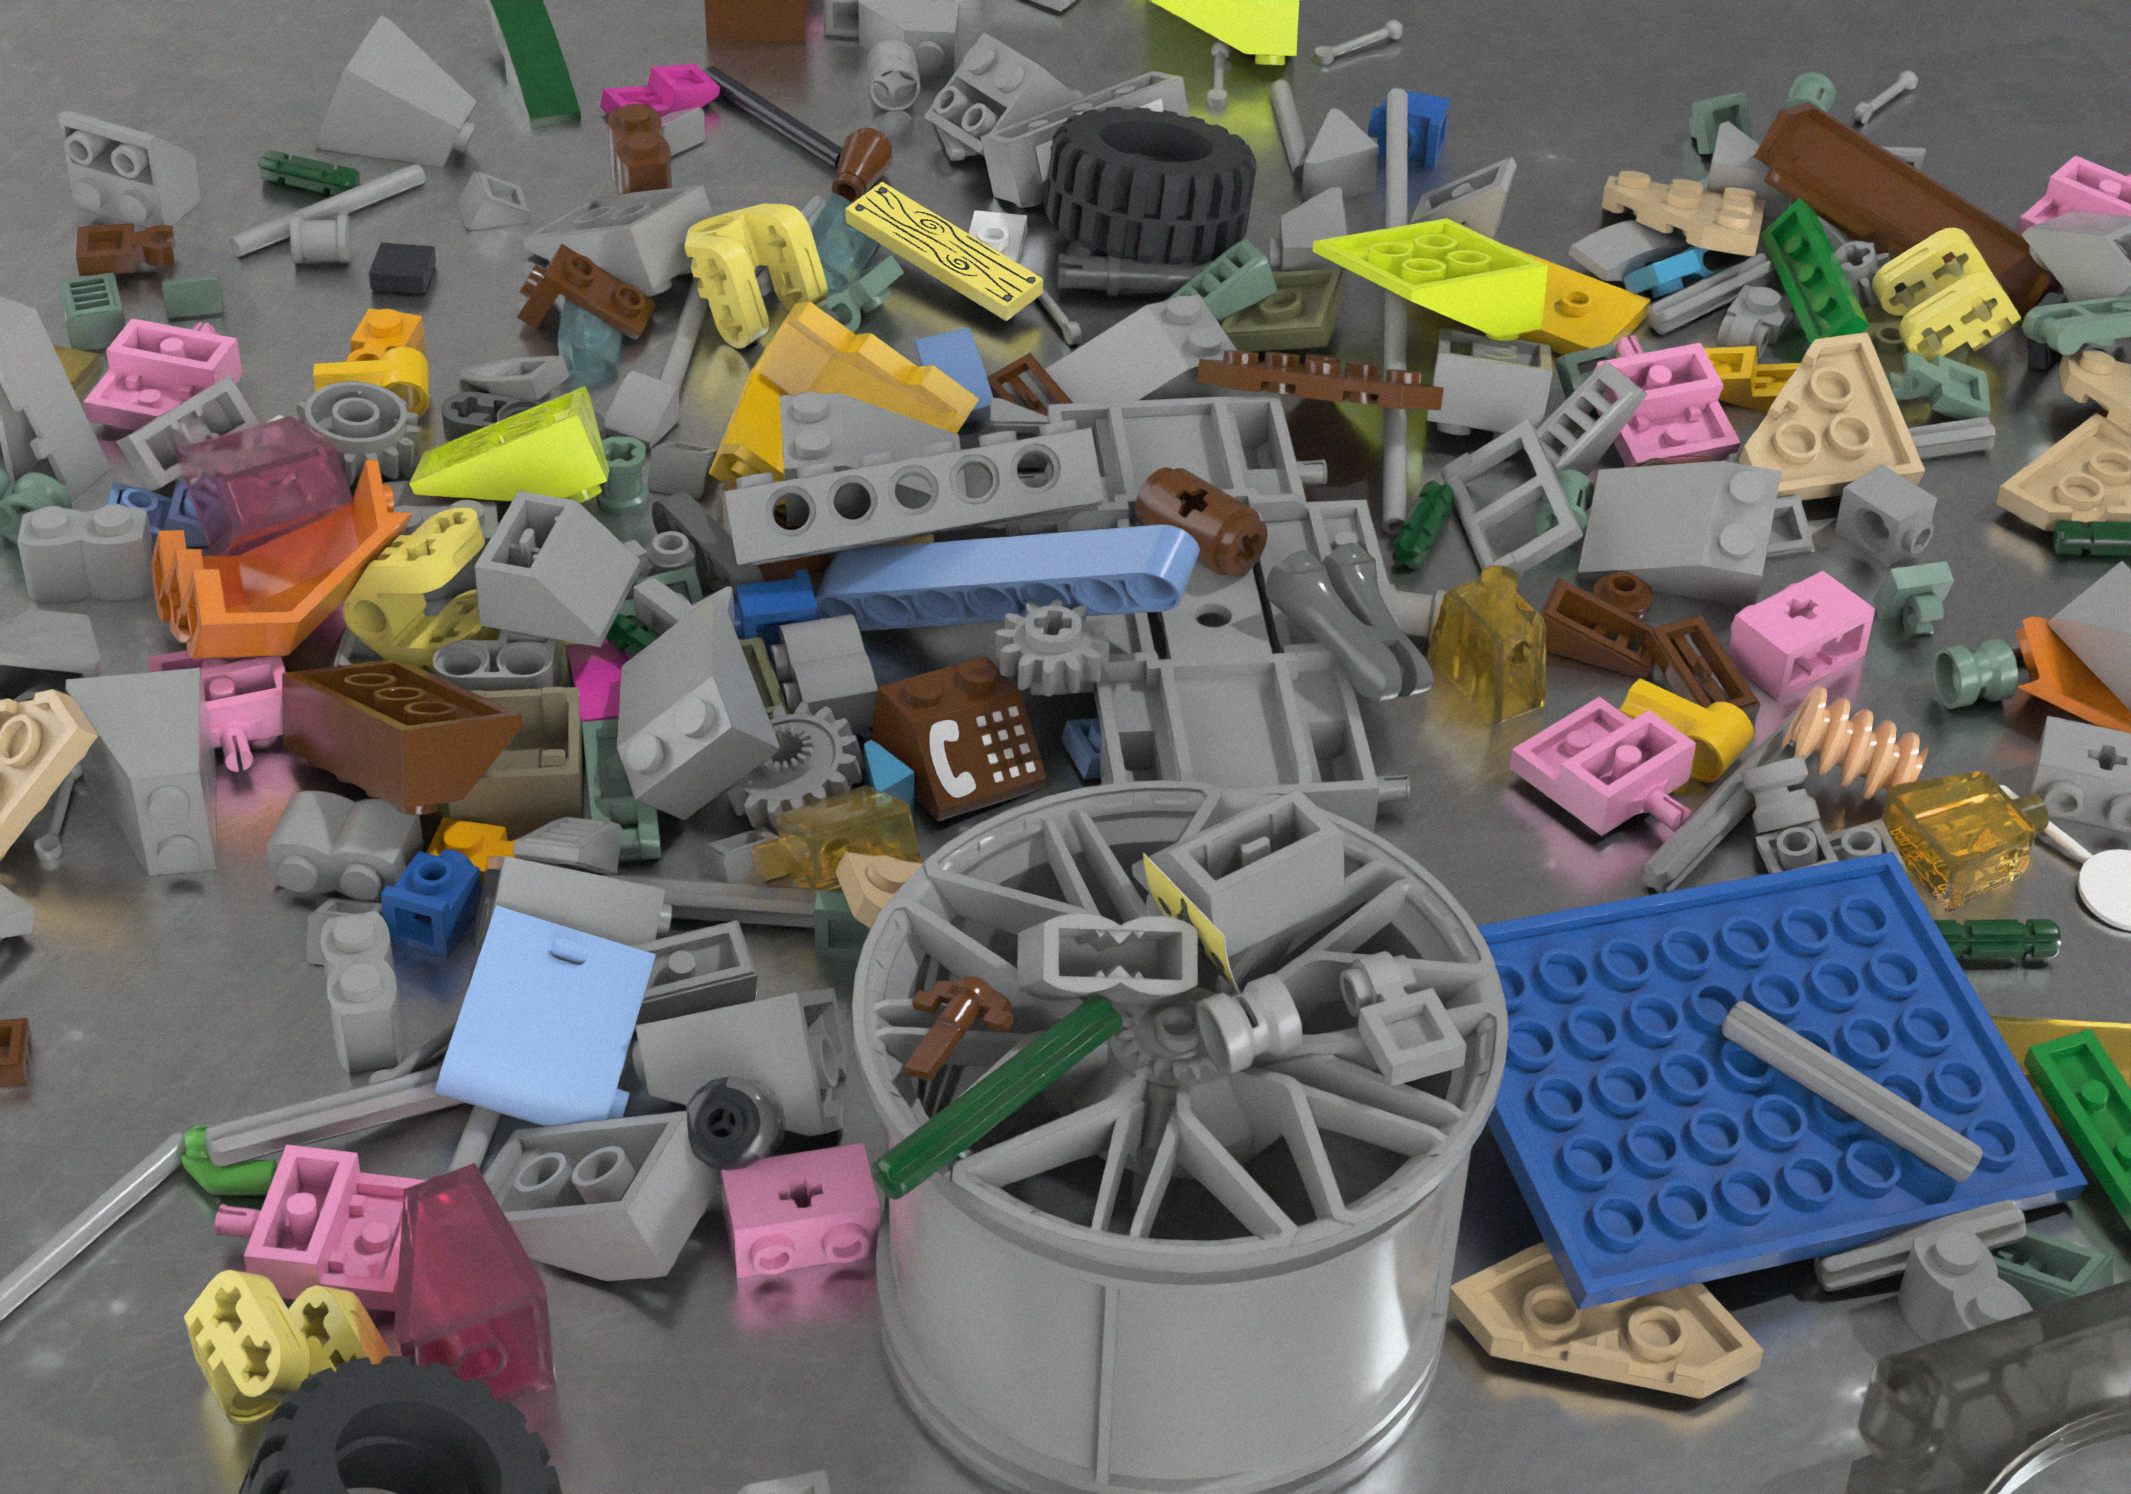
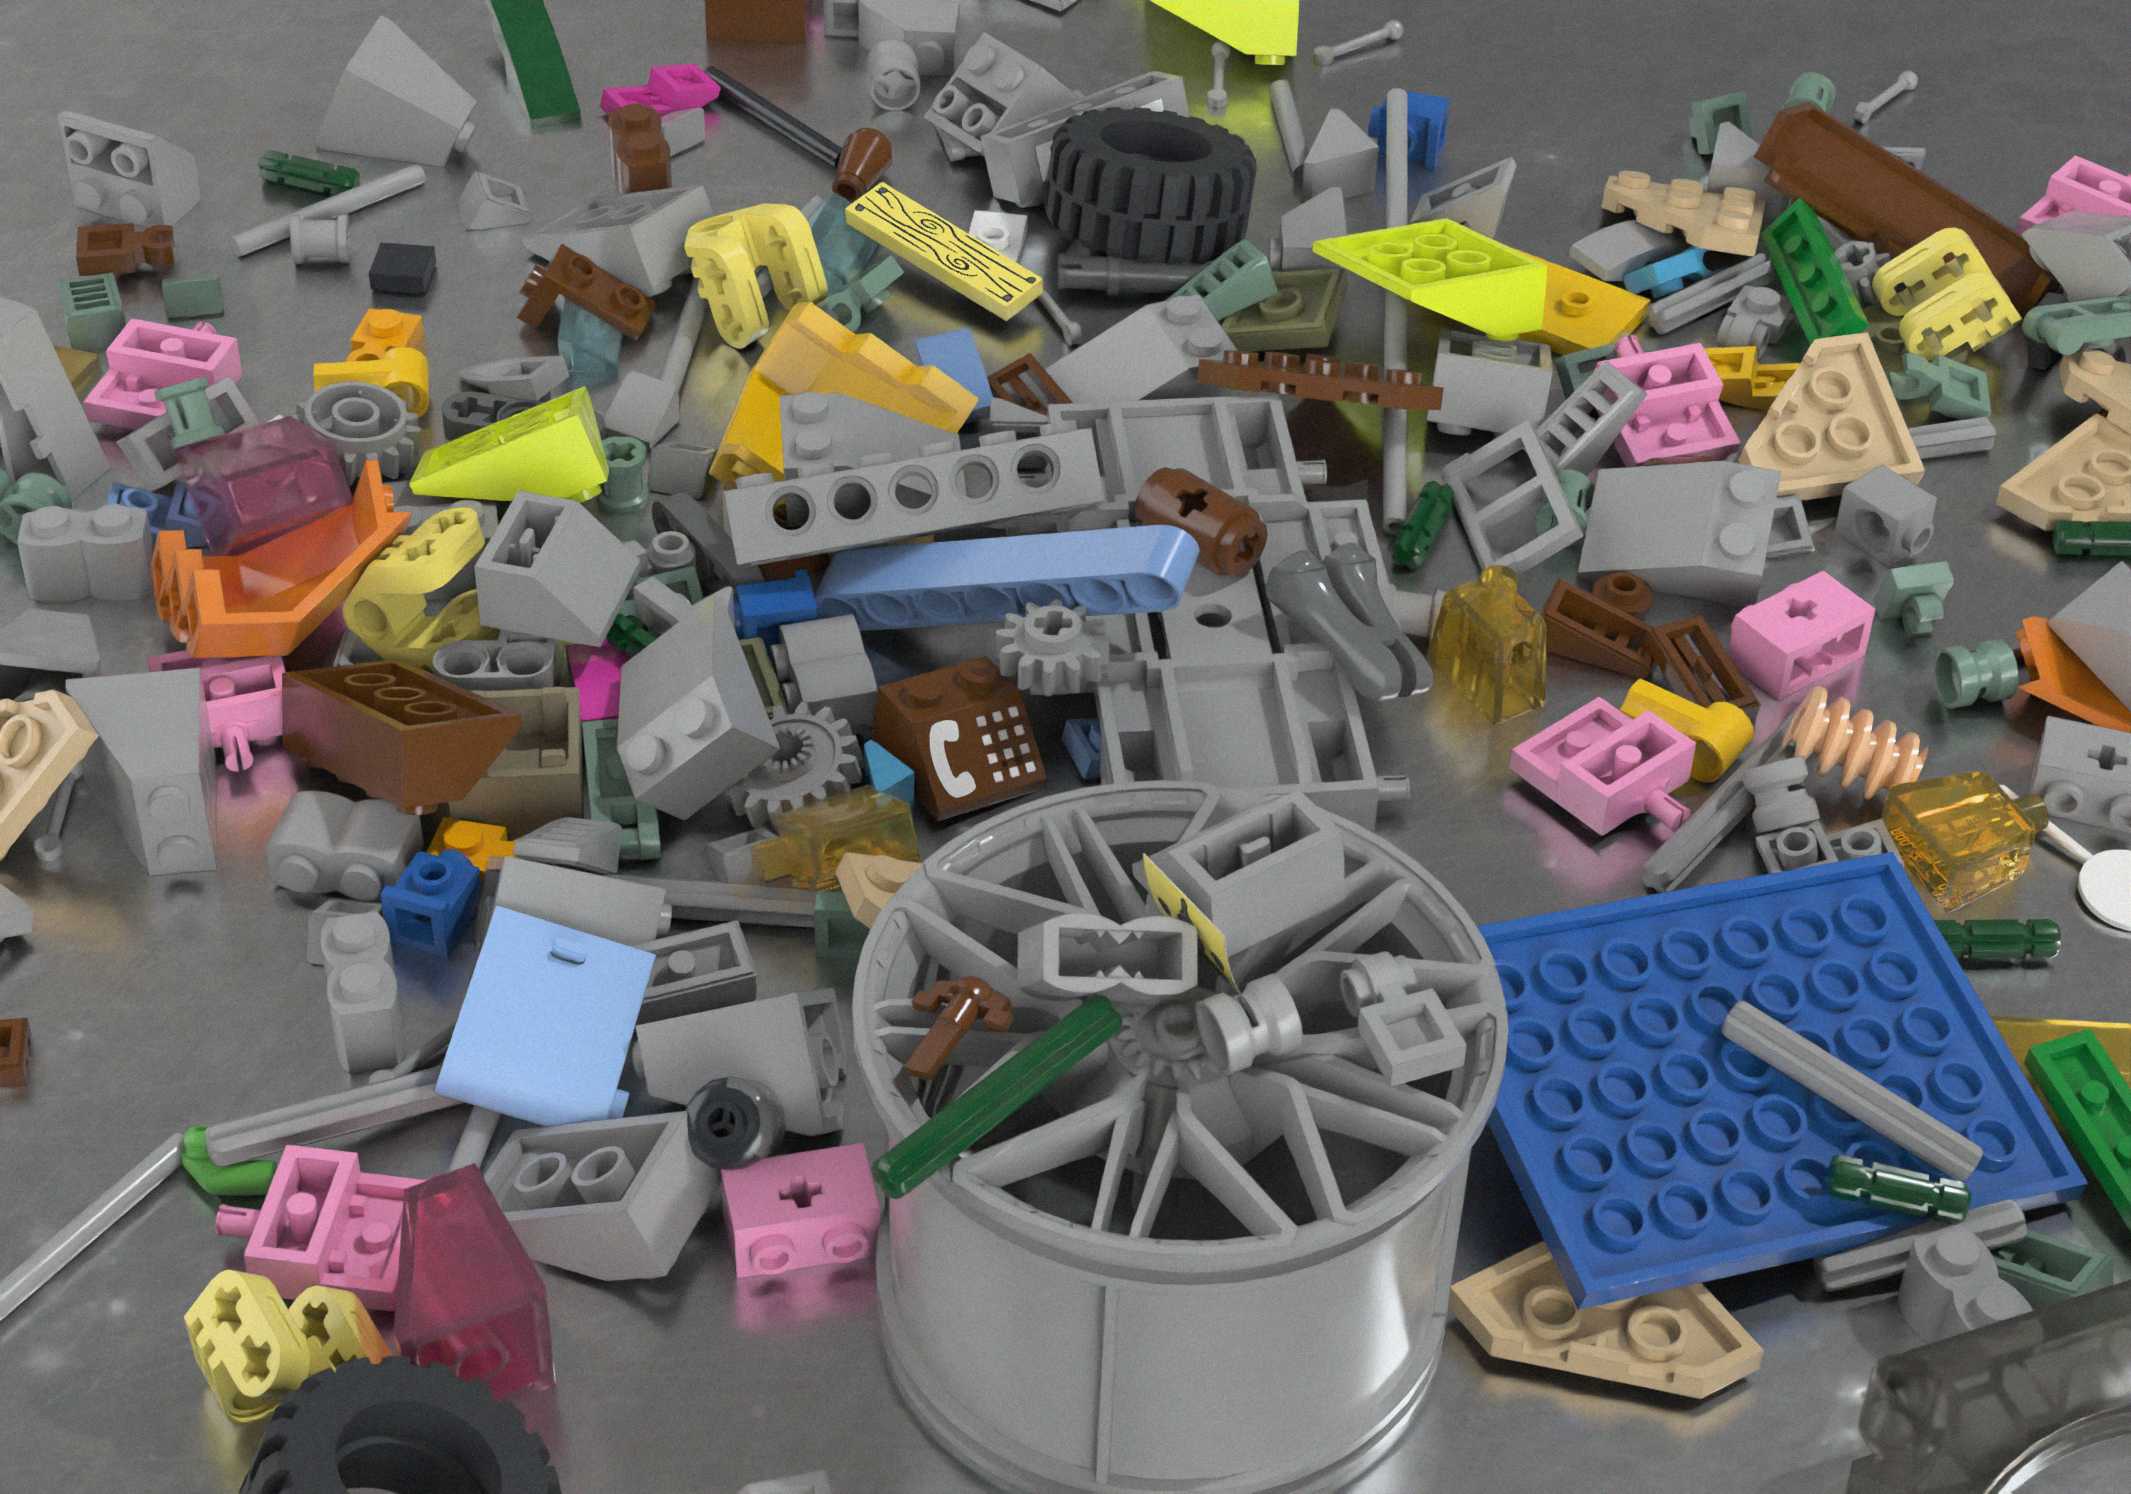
none -> sand green bush [154,376,225,449]
none -> dark green axle [1825,1155,1971,1225]

